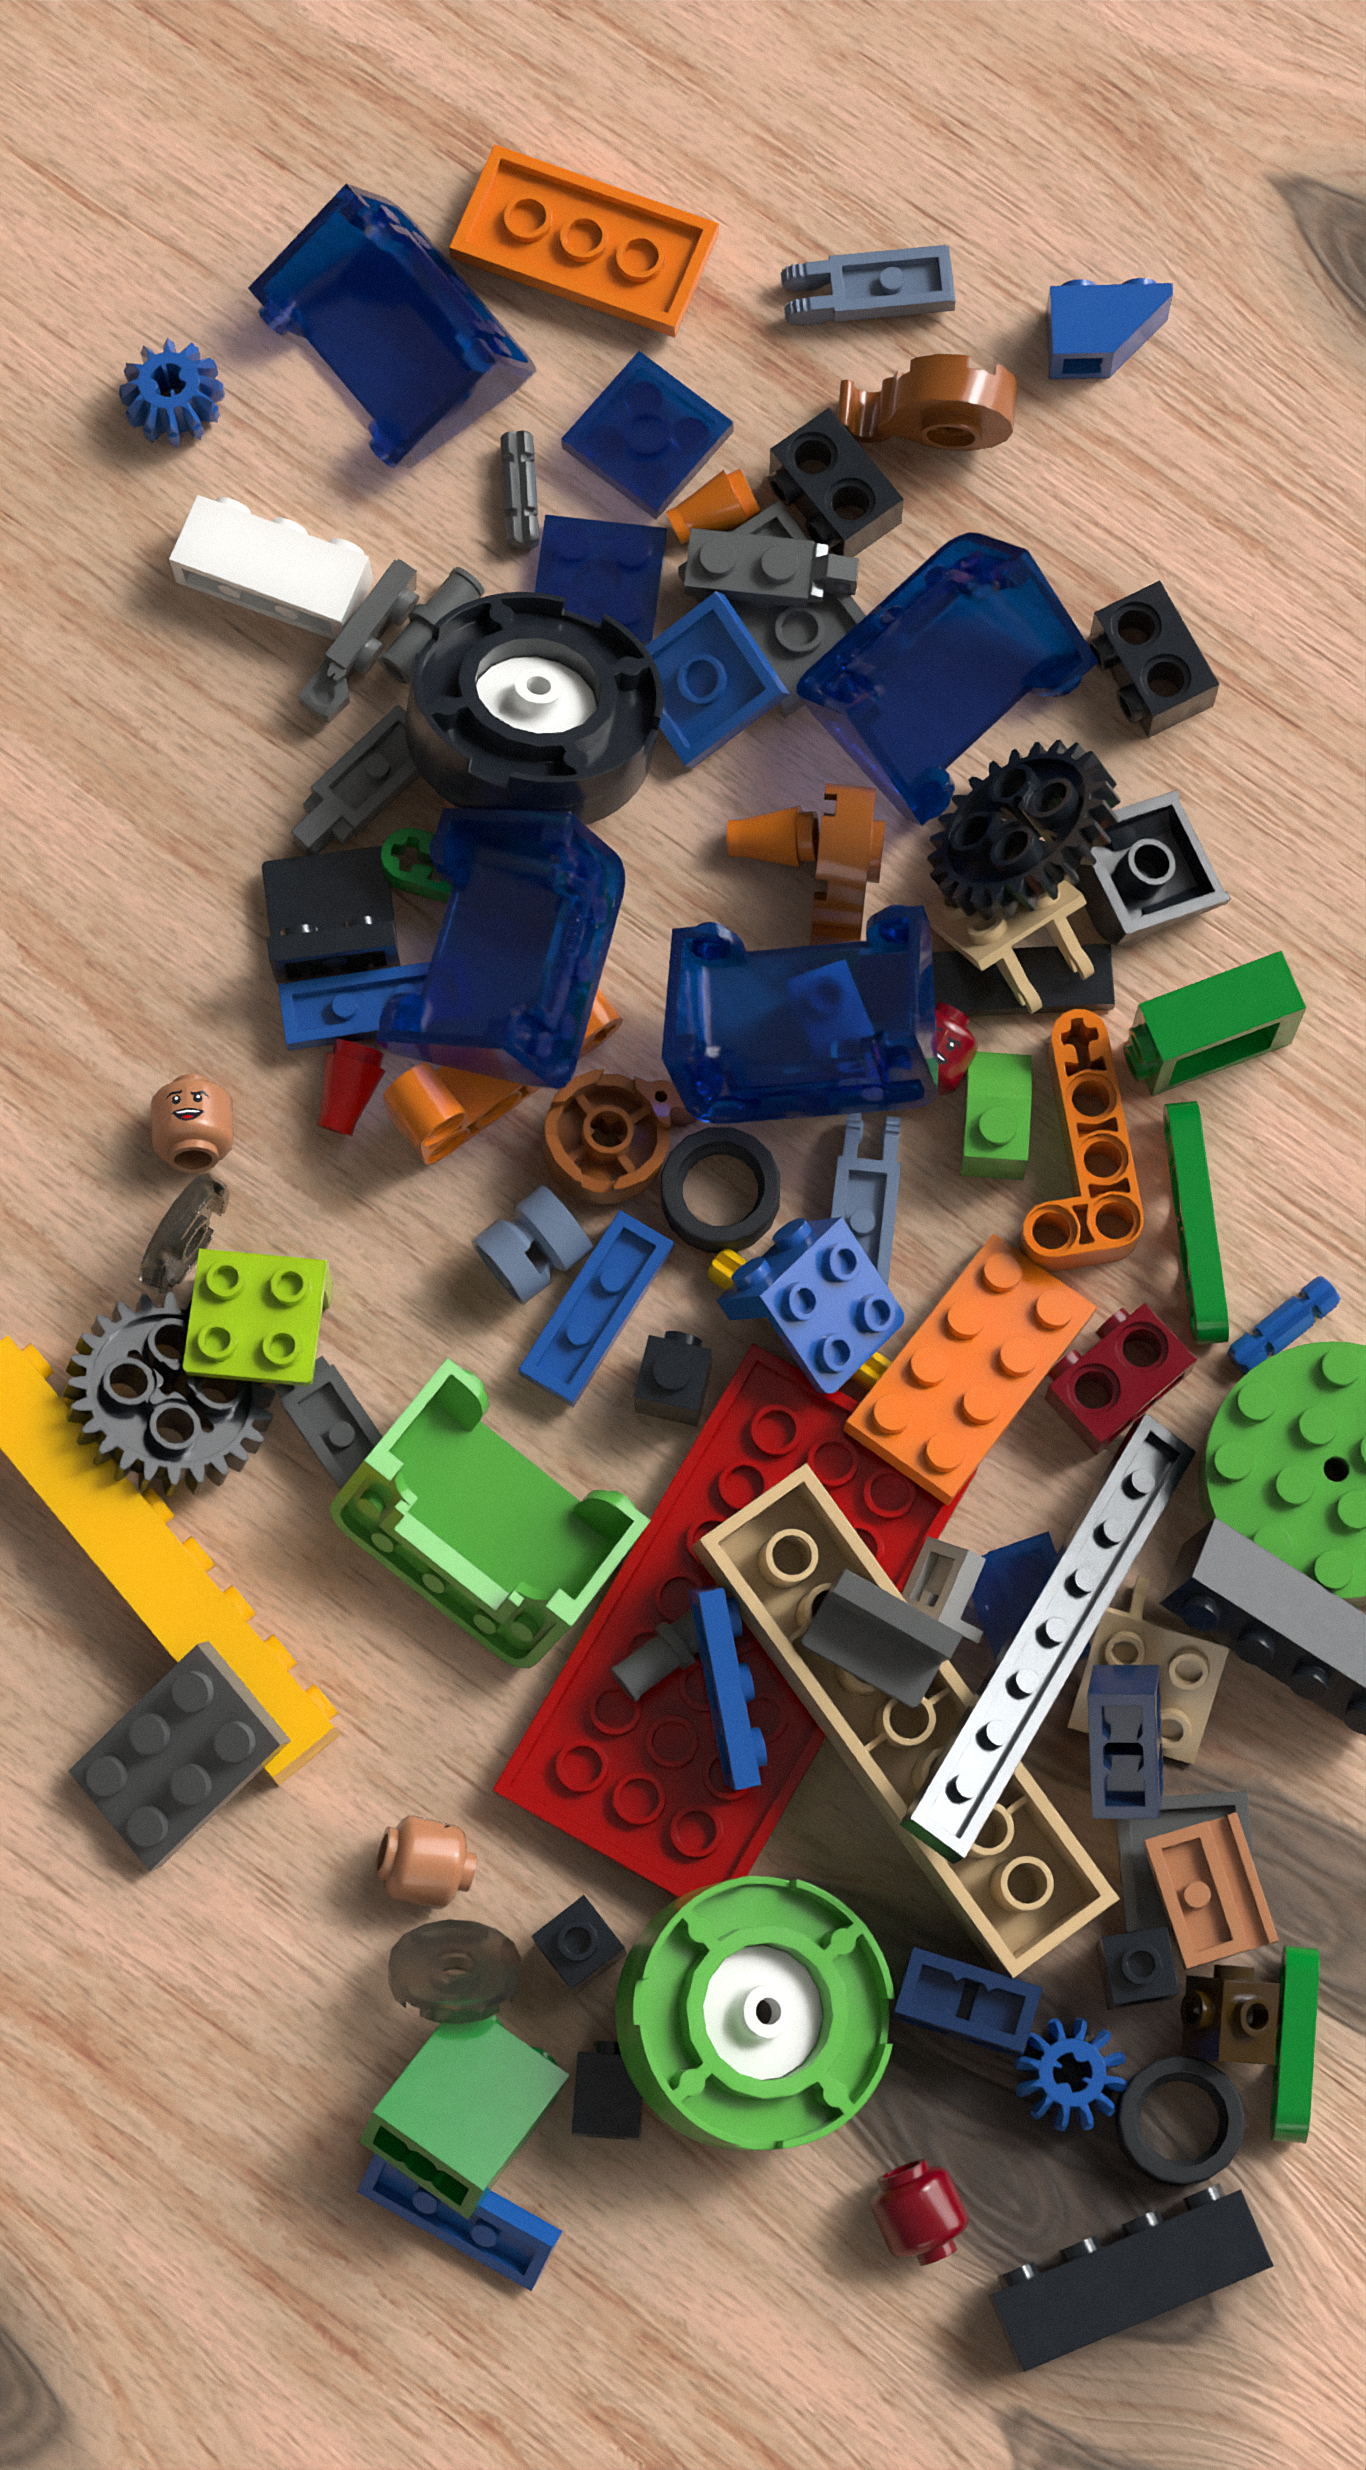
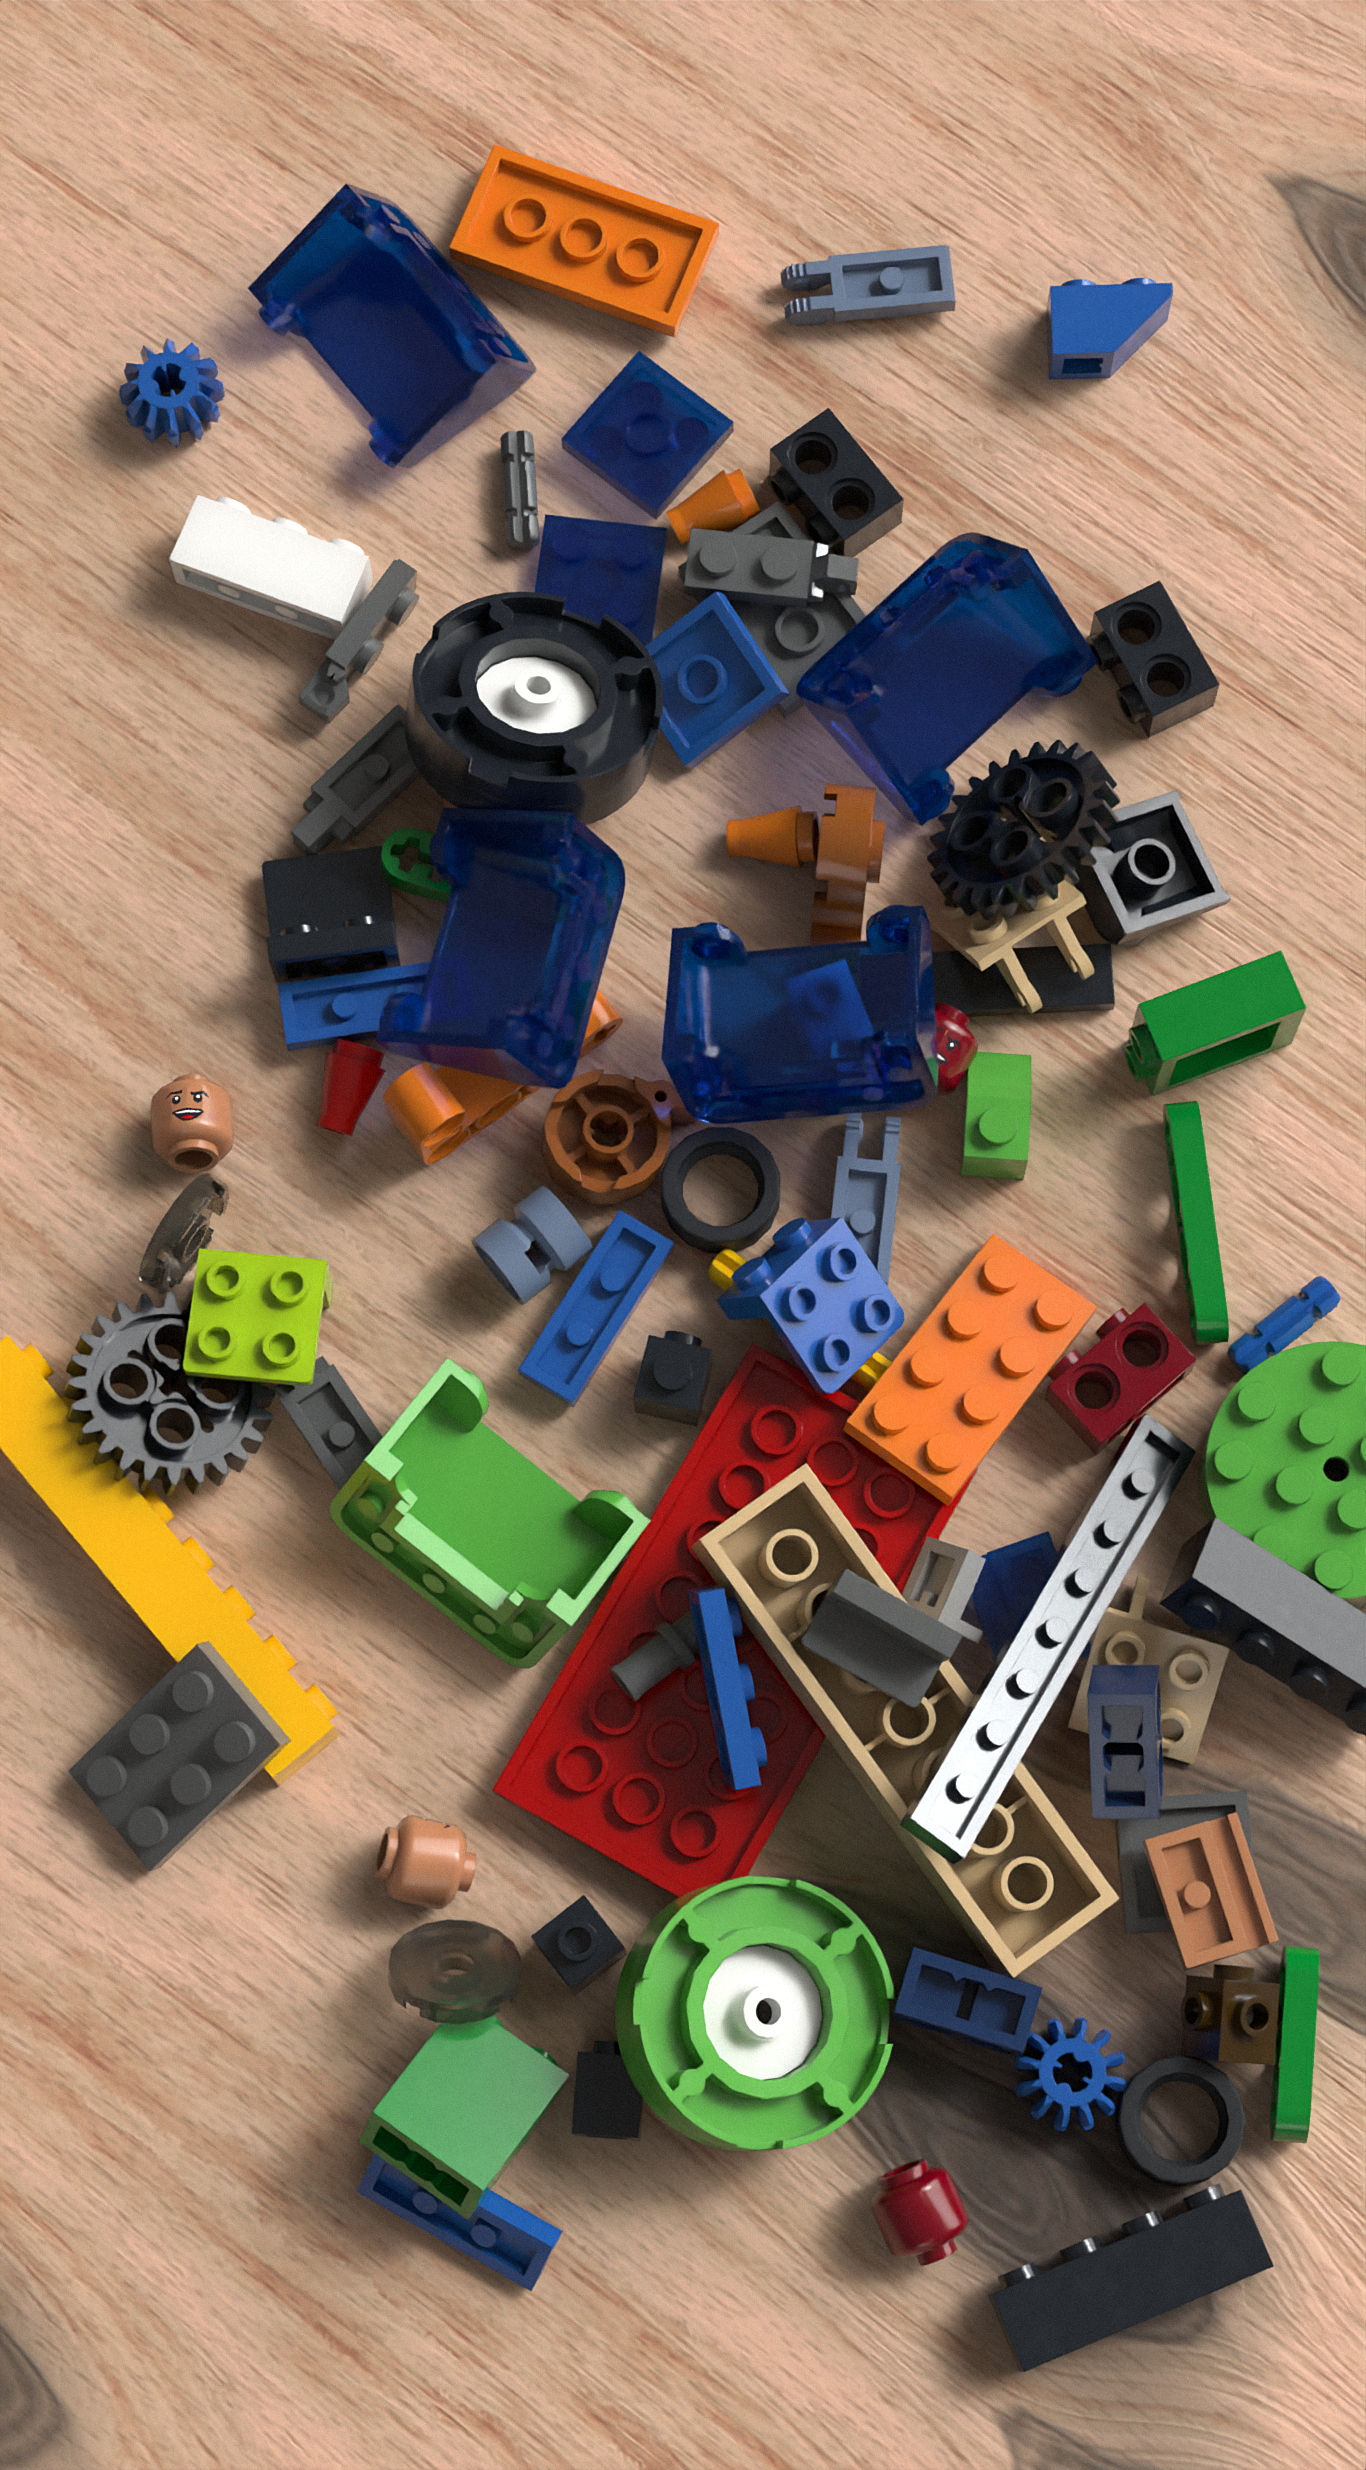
dark grey pin [378,567,485,684] -> none
dark orange piece [837,354,1017,451] -> none
orange beam [1019,1009,1144,1272] -> none
black brick [1096,1926,1180,2010] -> none

